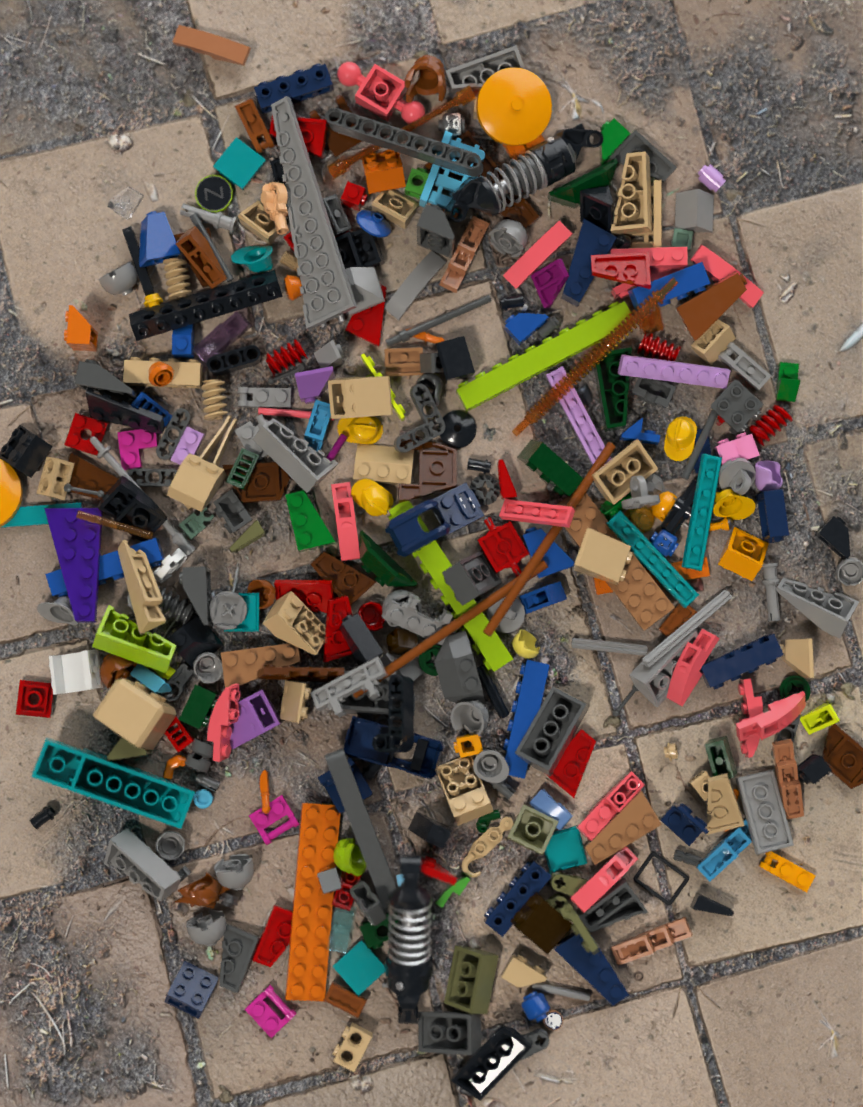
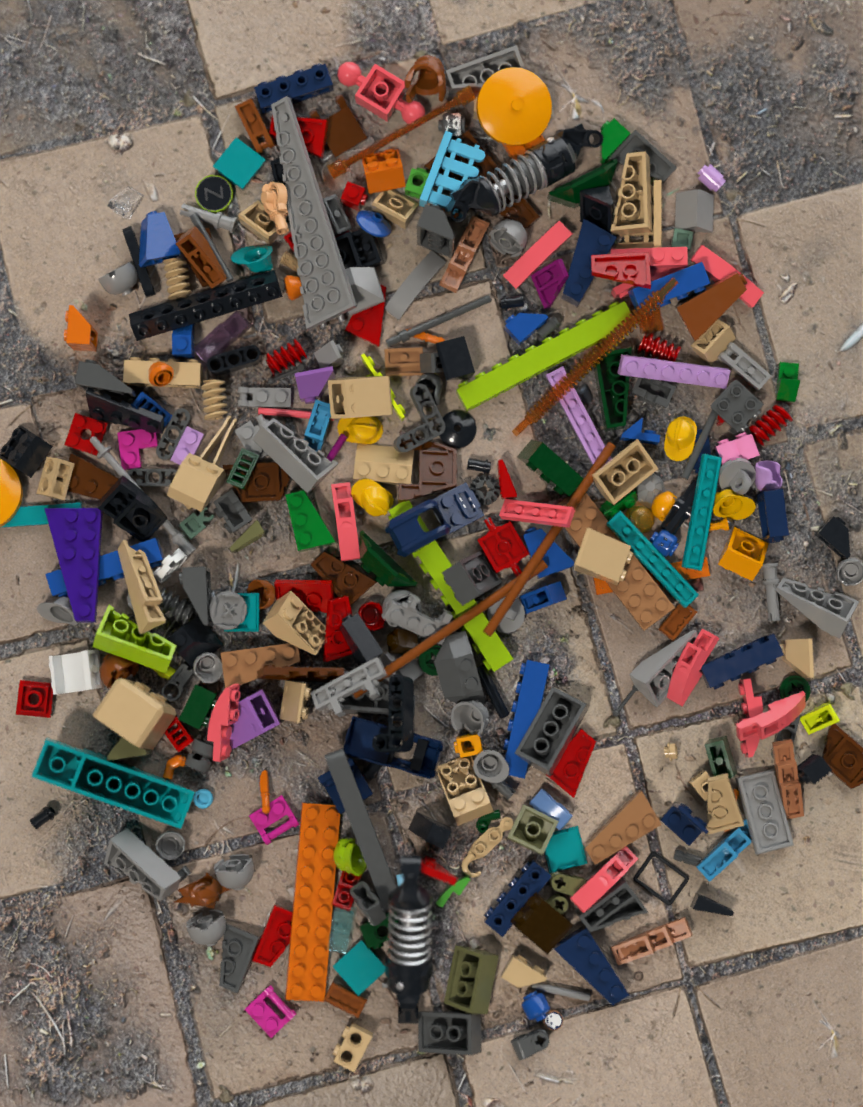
dark grey hinge [64,483,104,498] -> none
clear orange bar [76,510,153,539] -> none
medium azure slope [130,664,172,693] -> none
yellow plate [144,293,163,308] -> none
dark blue bracket [164,961,219,1019] -> none
nougat slope [172,25,251,66] -> none
dark grey pin [195,772,221,793] -> none
flat silver plate [219,892,238,908] -> none
slope [317,867,342,894] -> none
dark grey beam [325,108,484,177] -> none
black slope [451,1025,532,1101] -> none
light yellow hair [512,629,540,659] -> none
olive hinge [560,903,600,955] -> none
light grey axle [571,638,648,656] -> none
coral slope [576,771,645,841] -> none
black hinge [615,234,632,249] -> none
light grey tile [621,475,660,510] -> none
light grey axle [642,590,732,668] -> none
light orange plate [759,851,816,893] -> none

